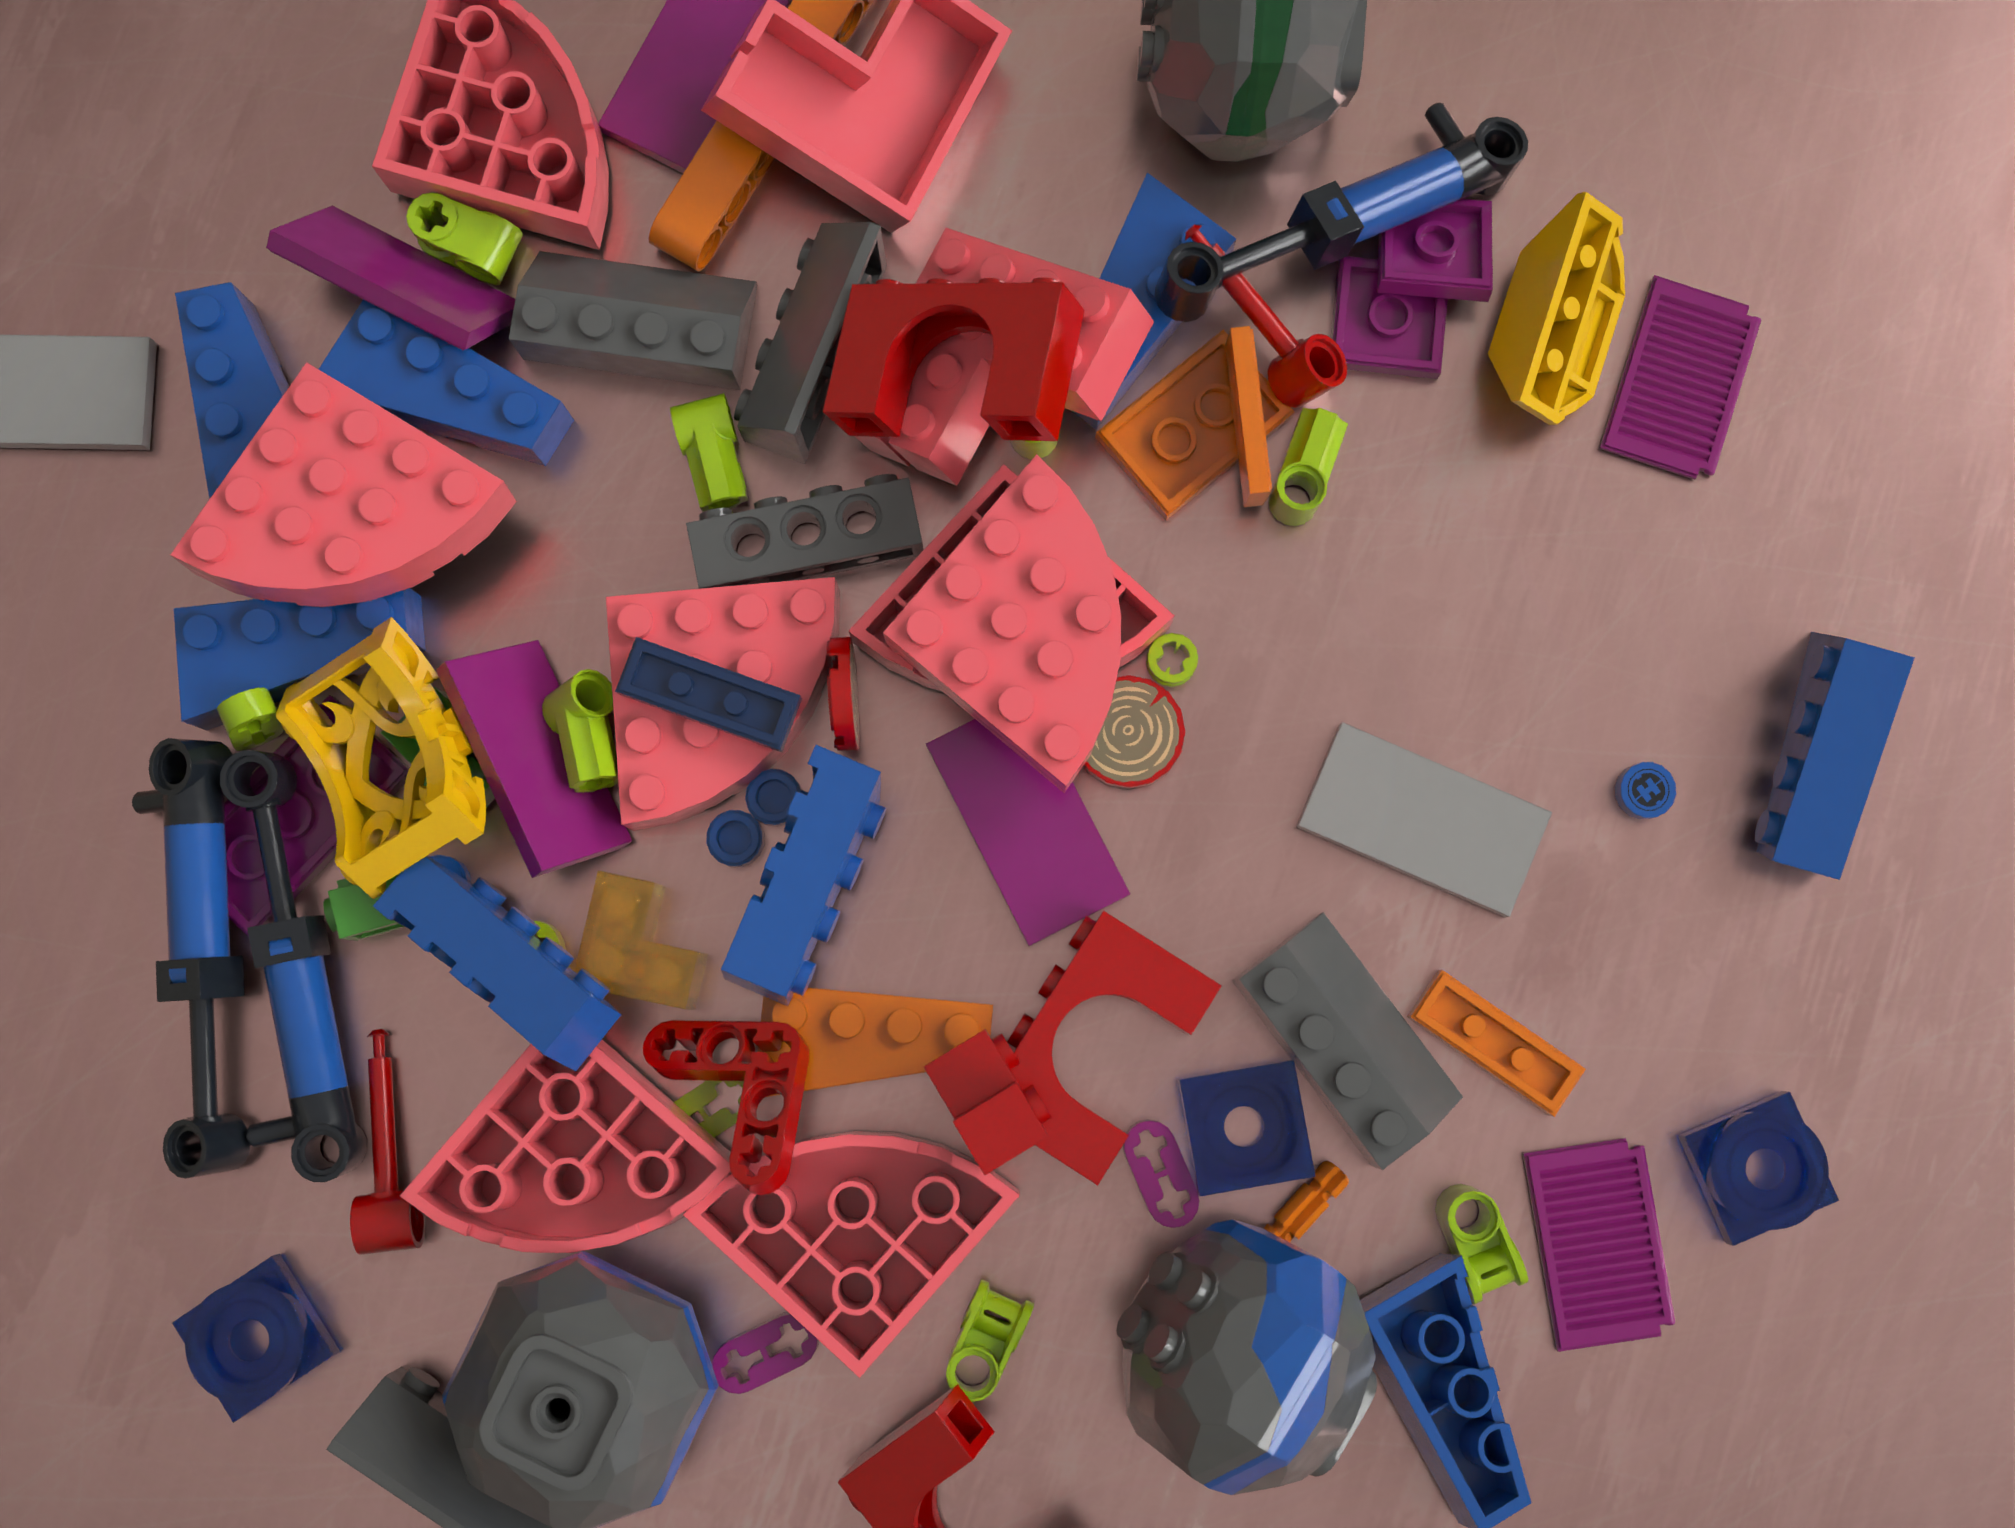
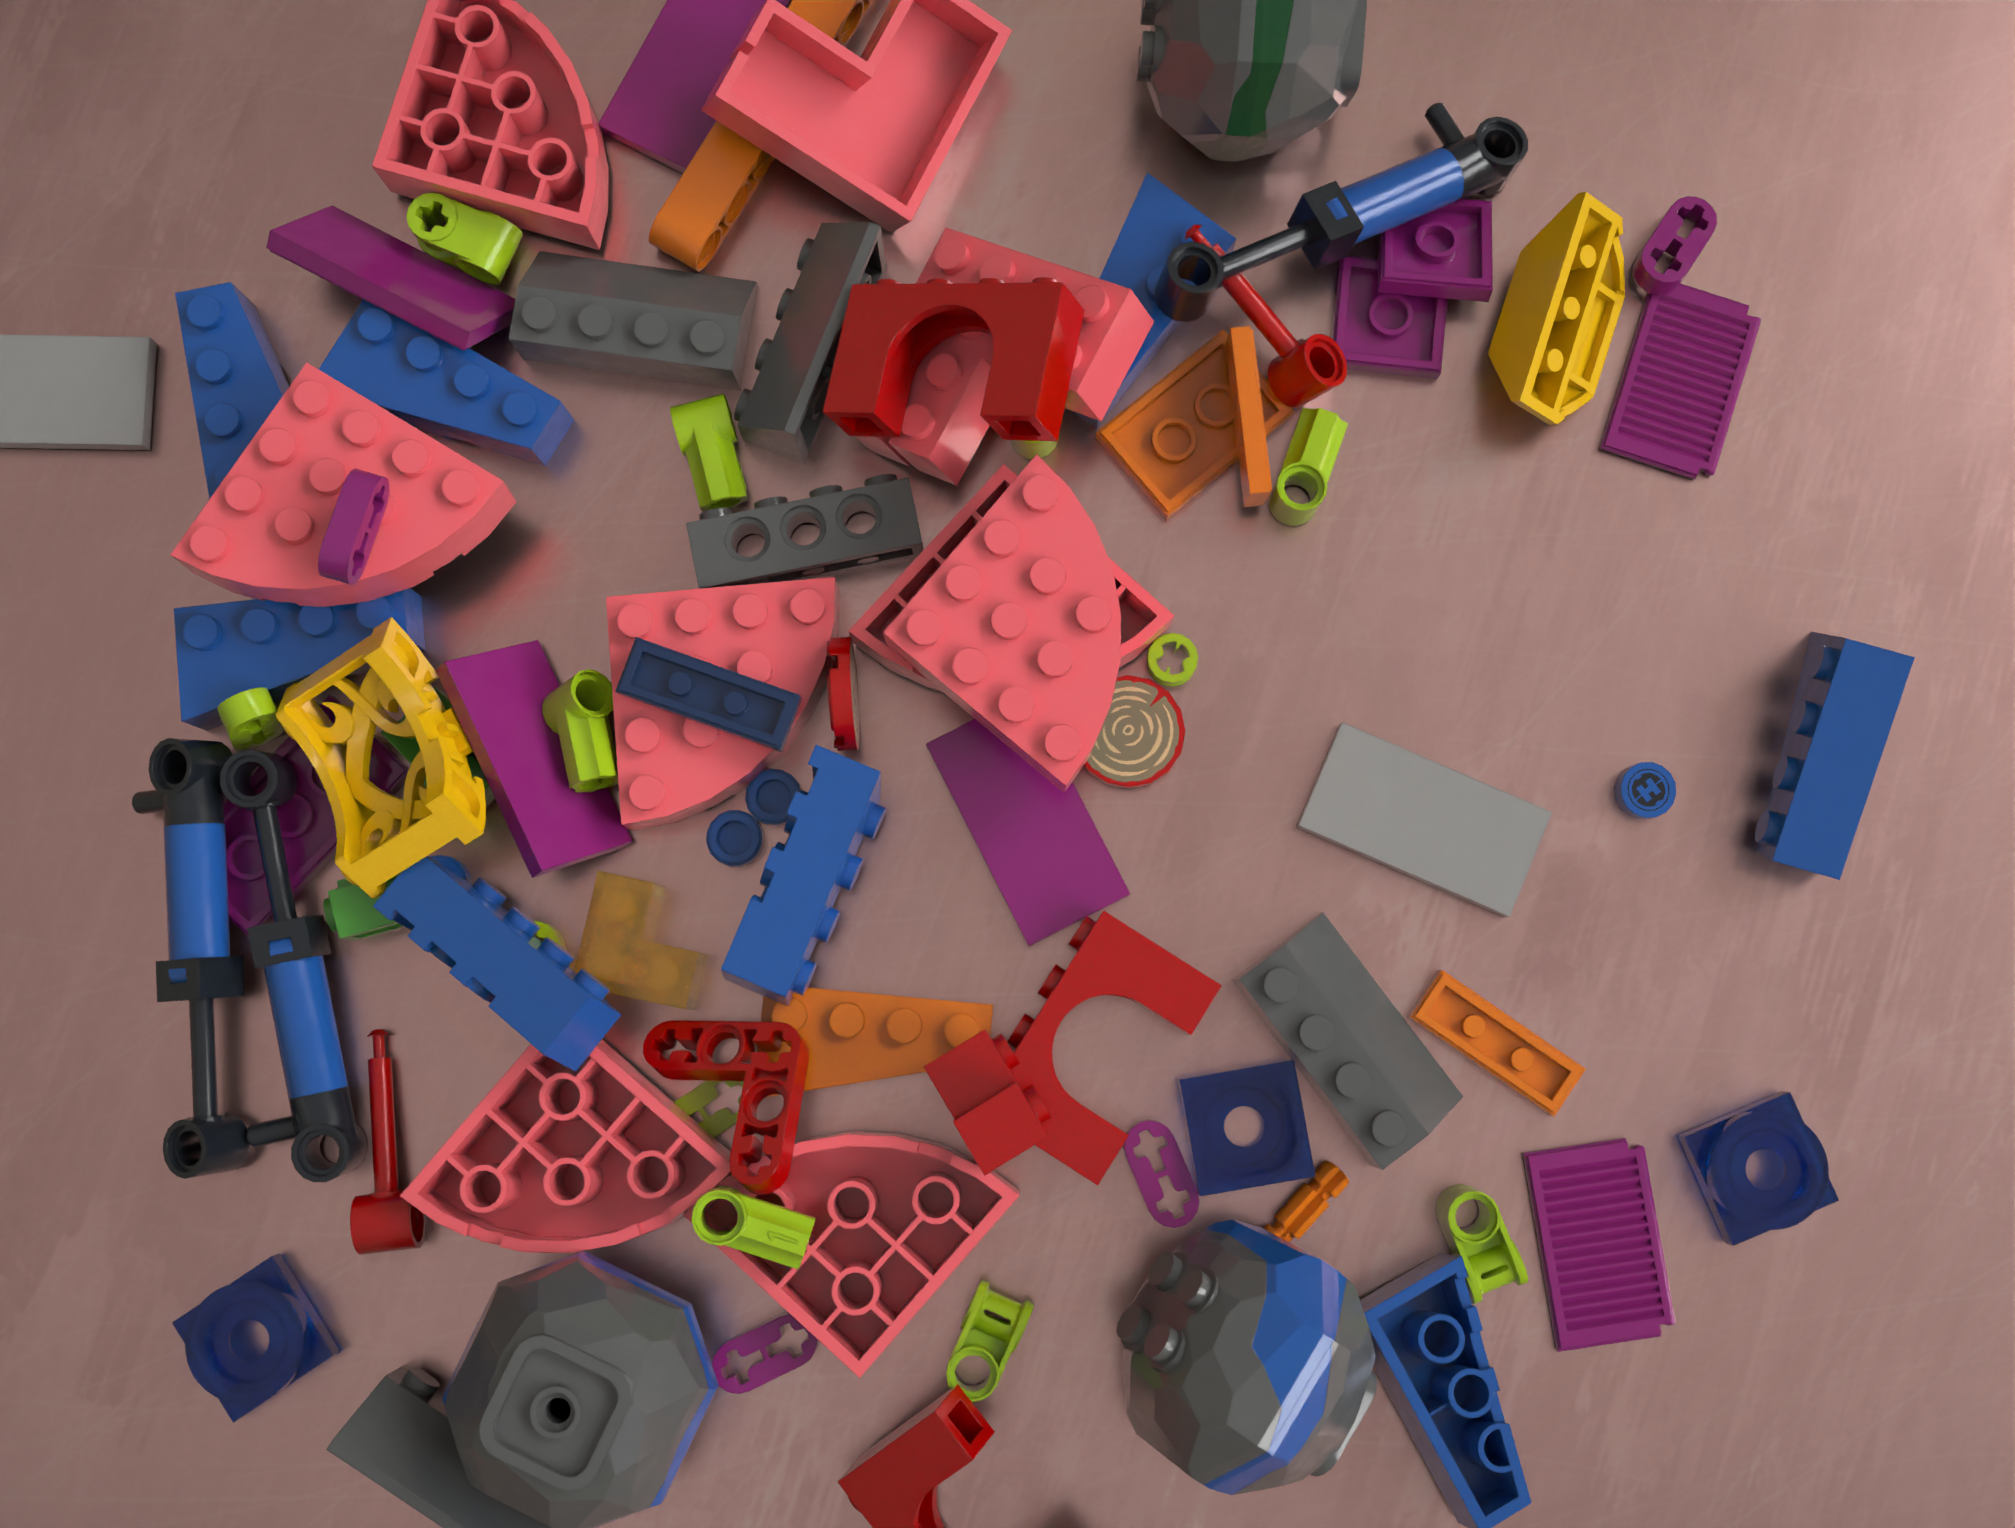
none -> magenta beam [318,468,389,585]
none -> lime piece [691,1185,816,1270]
none -> magenta beam [1633,196,1717,295]

